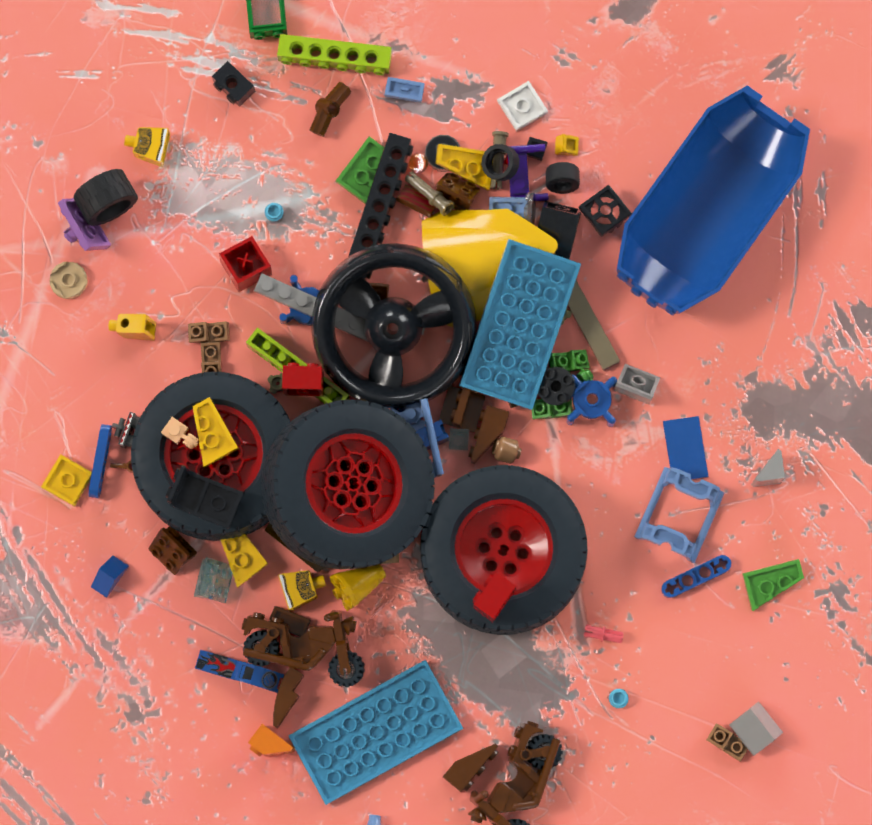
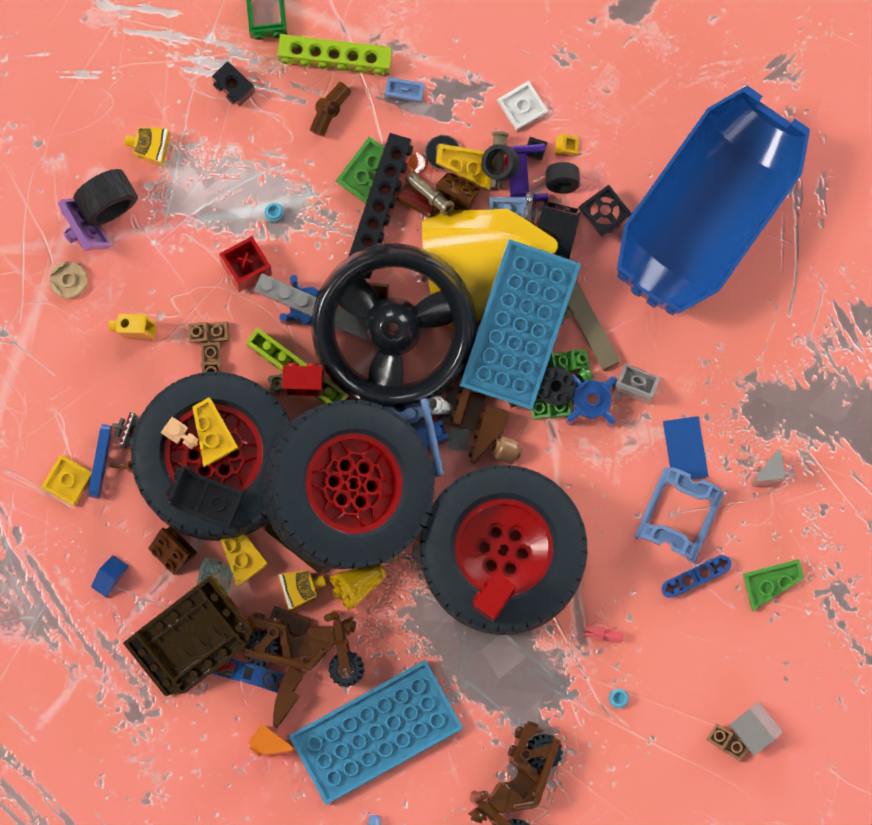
reddish brown slope [443,743,499,792] -> none
none -> dark brown slope [123,574,254,696]
none -> white cone [428,396,453,414]

